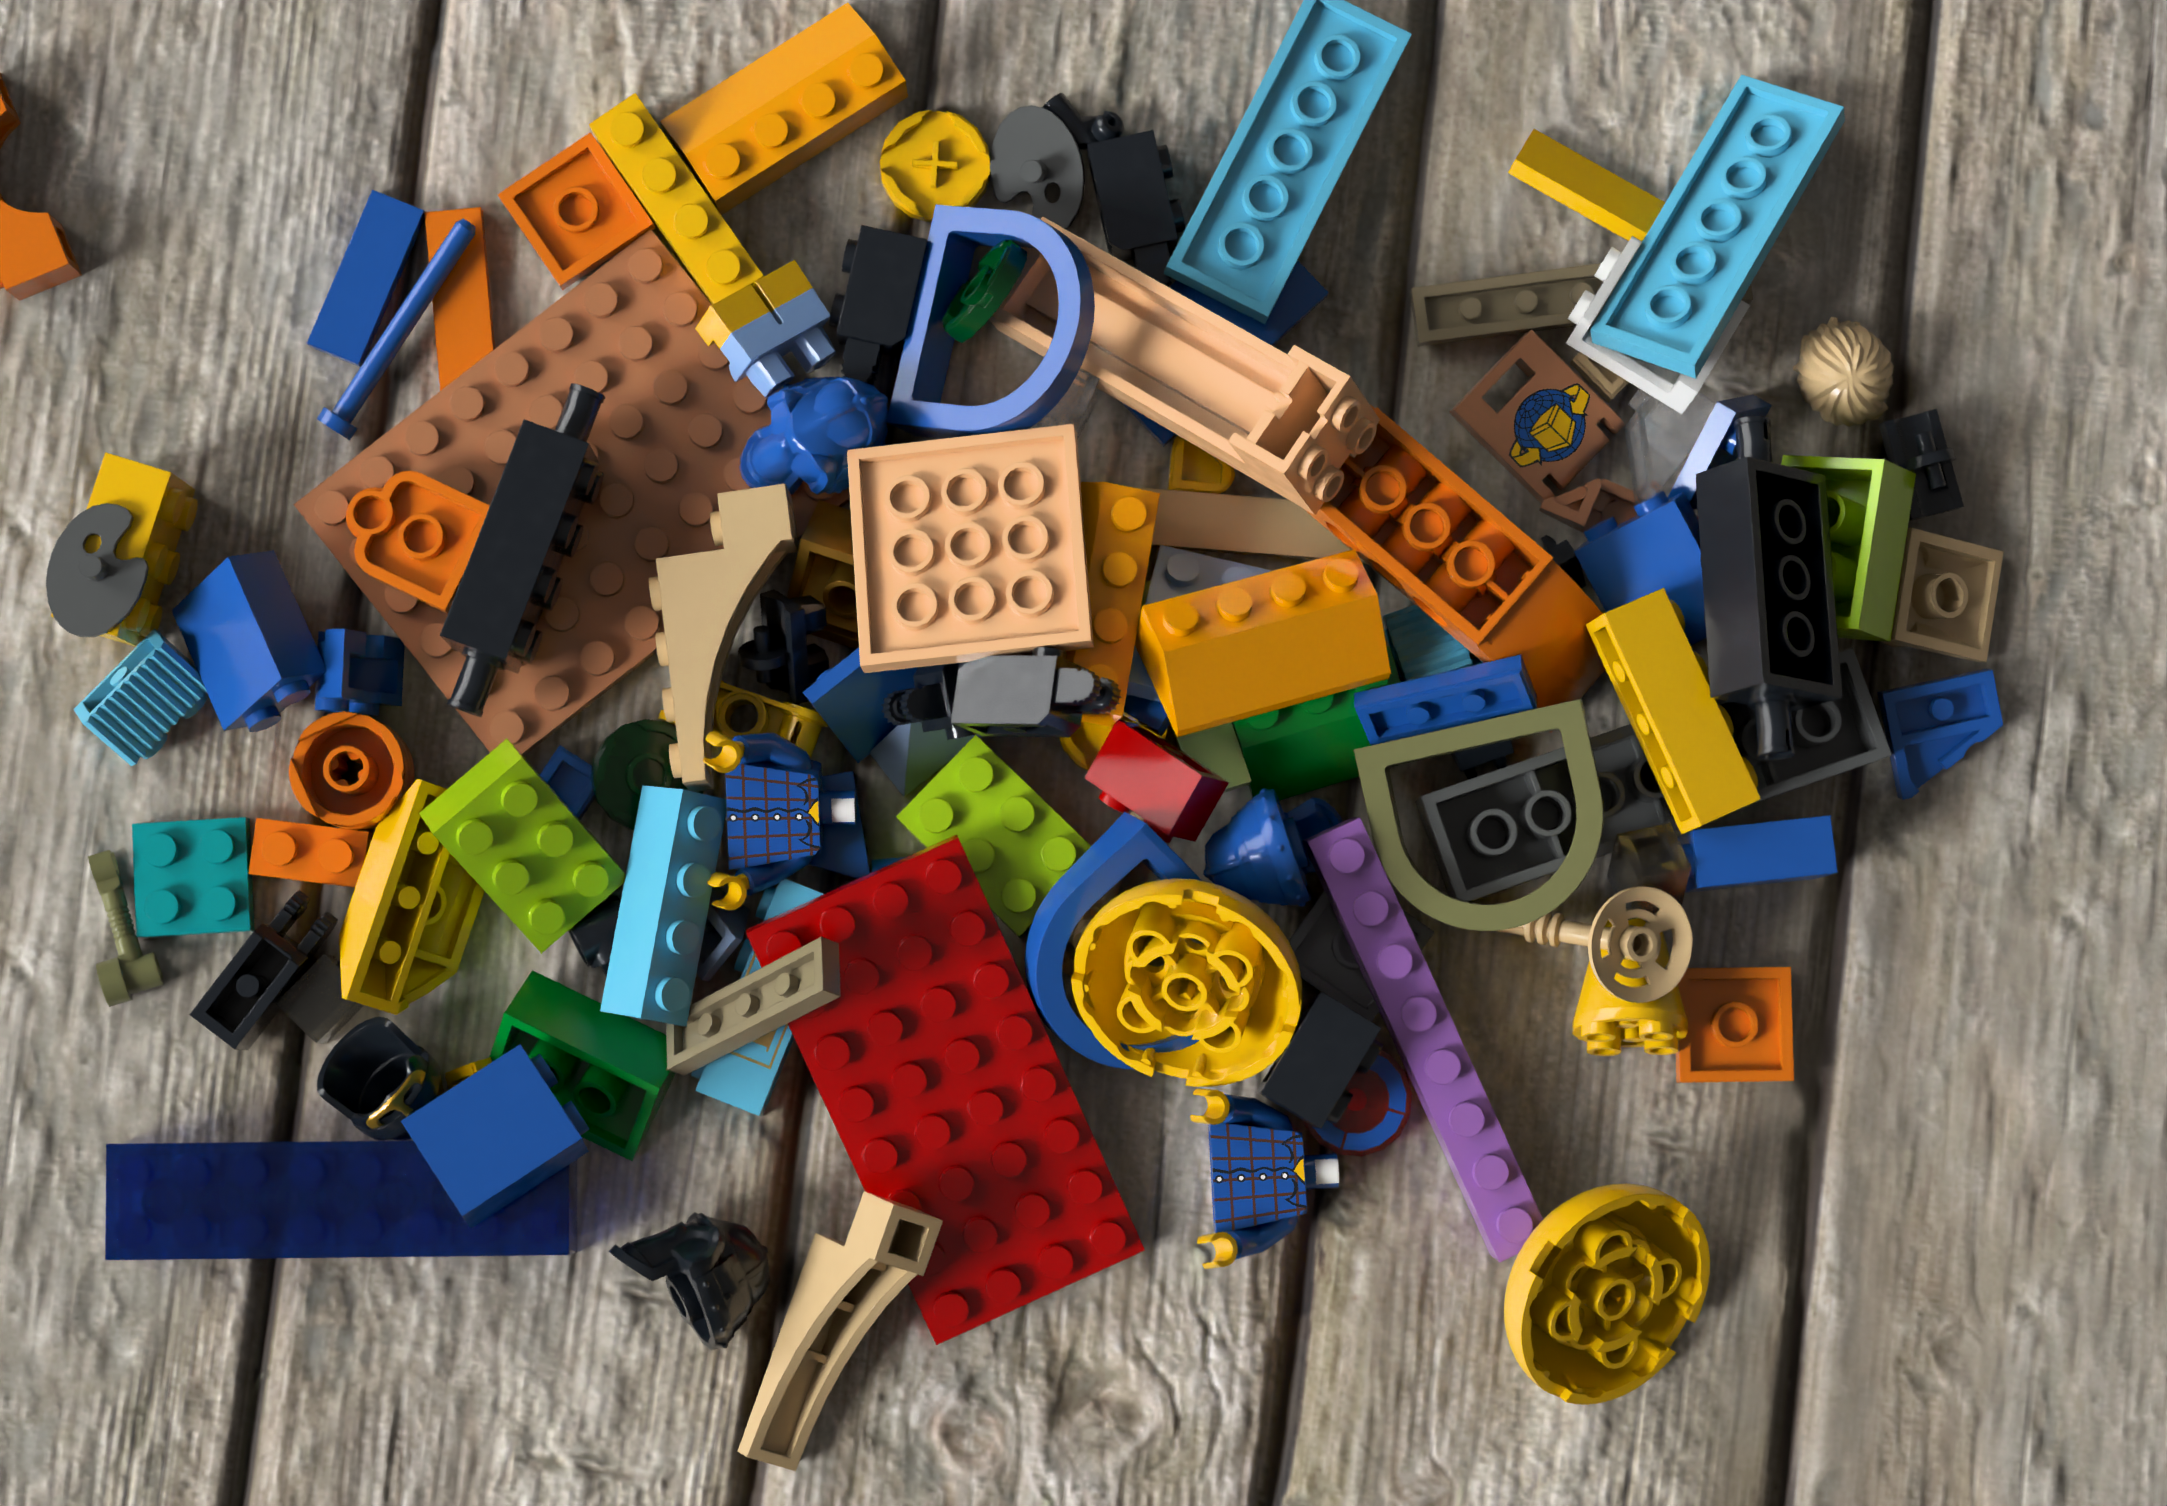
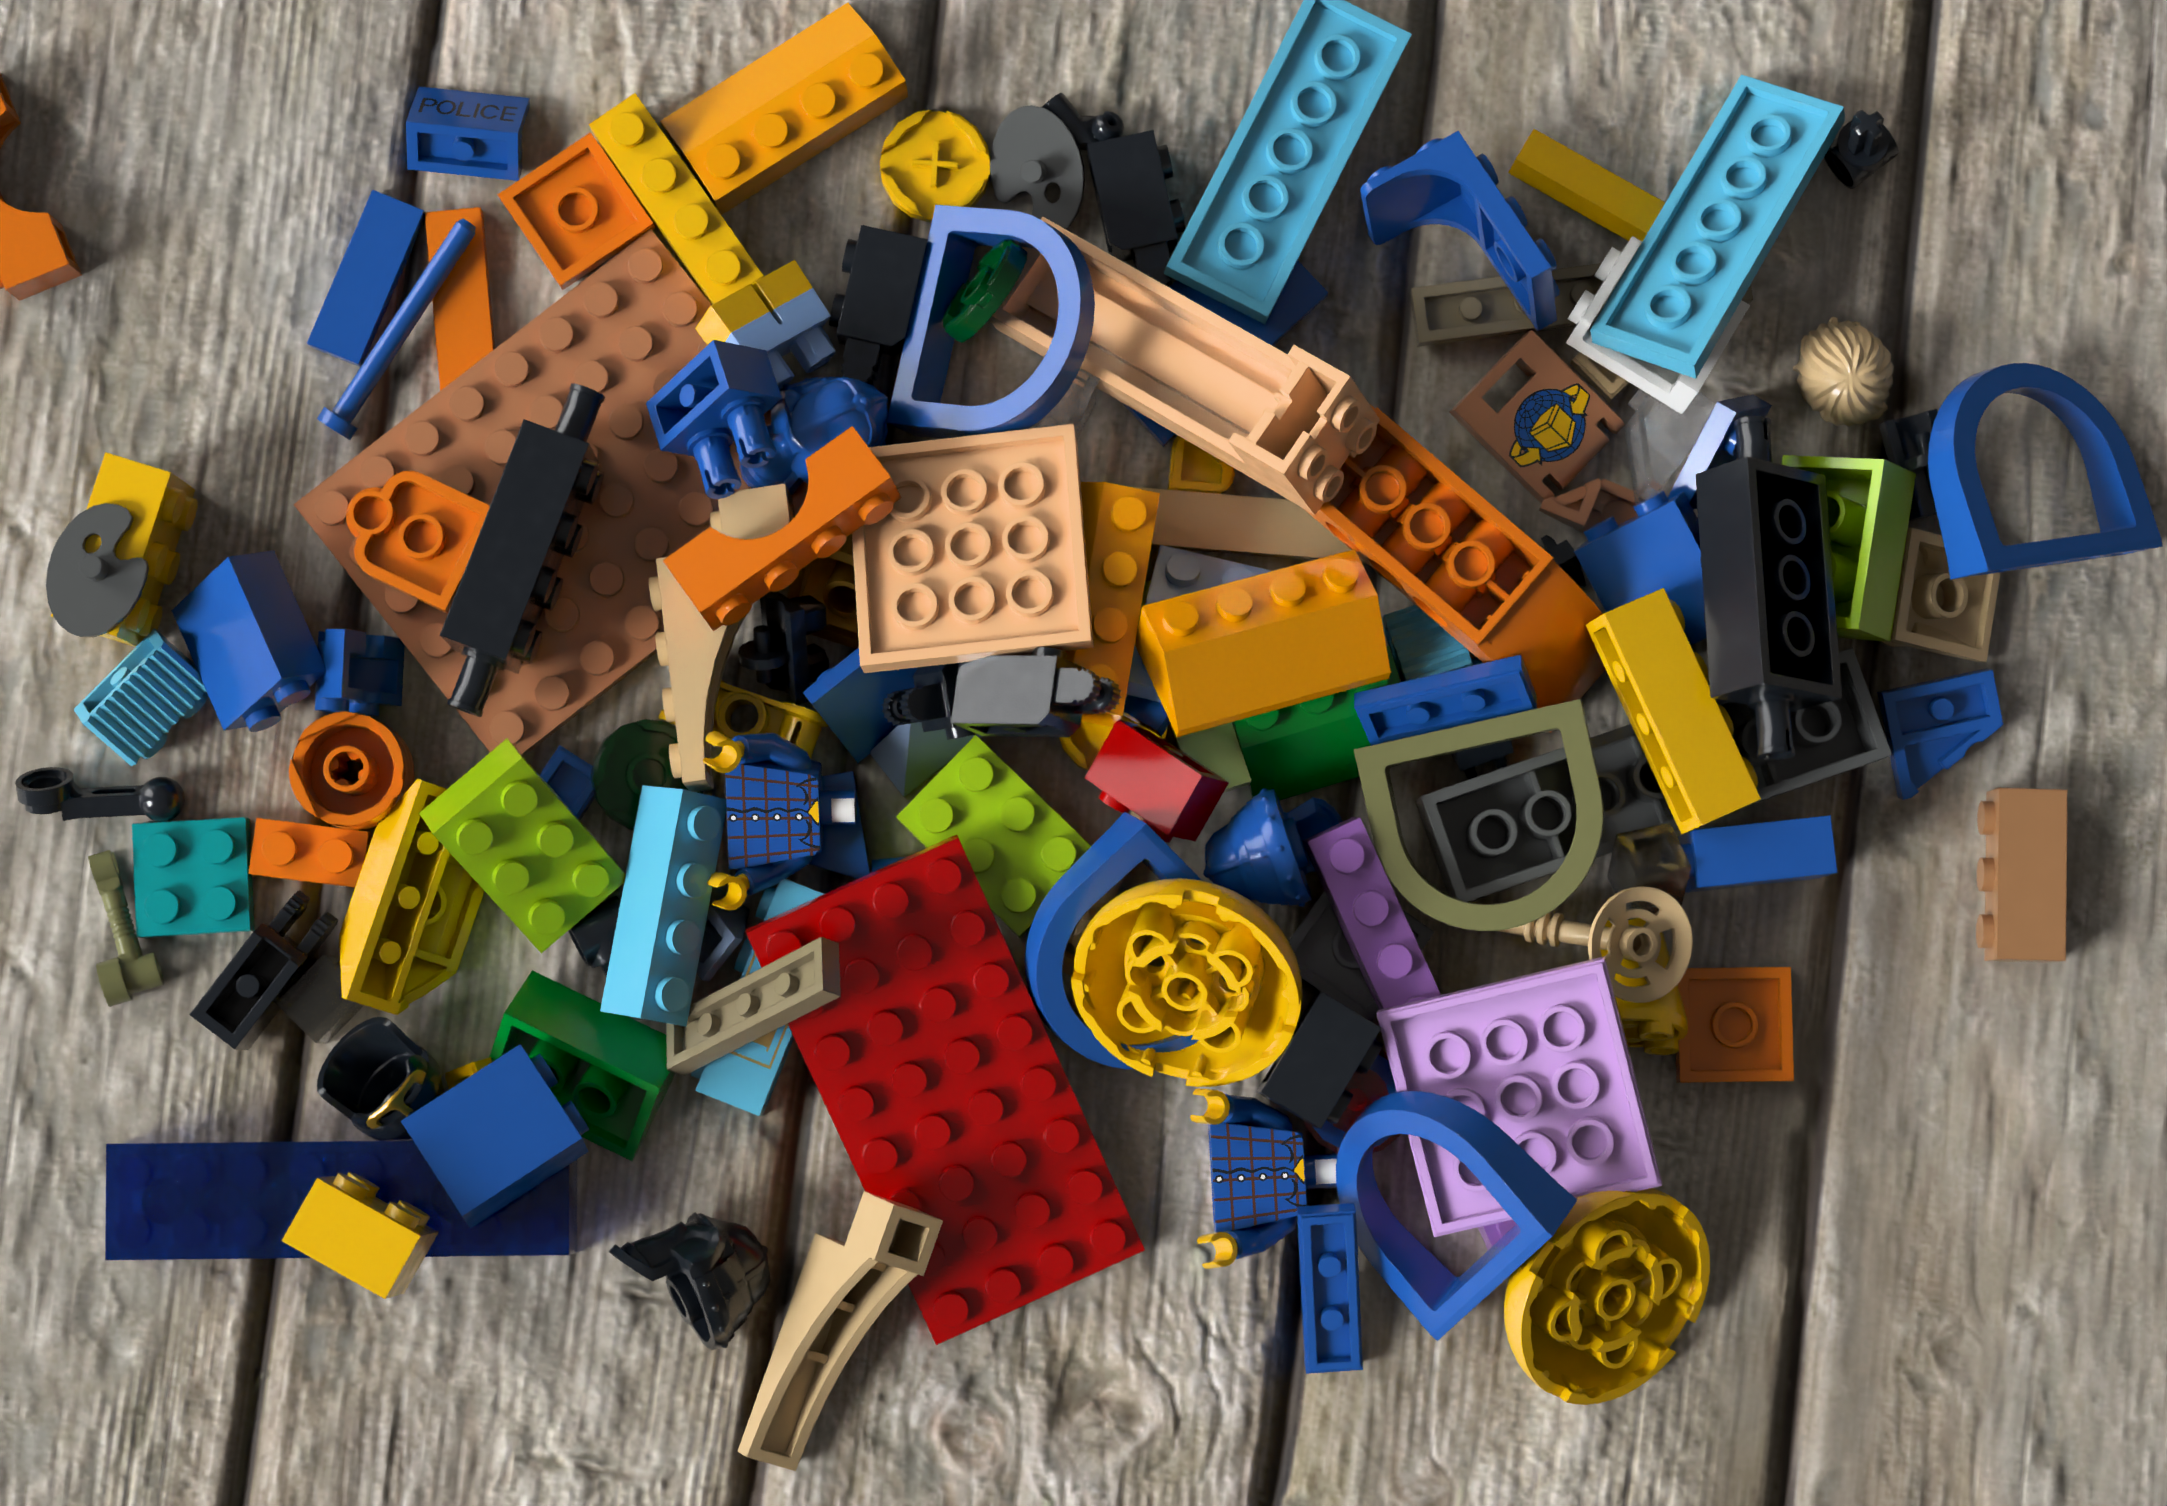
none -> black piece [15,767,185,822]
none -> yellow brick [281,1172,439,1299]
none -> blue panel [406,86,530,181]
none -> blue brick [646,340,782,499]
none -> orange arch [662,426,902,632]
none -> blue tile [1297,1203,1363,1374]
none -> blue window [1336,1091,1577,1341]
none -> blue bracket [1360,131,1560,331]
none -> lavender tile [1377,956,1662,1237]
none -> black axle [1824,110,1899,189]
none -> blue window [1928,363,2163,580]
none -> medium nougat brick [1976,788,2068,963]

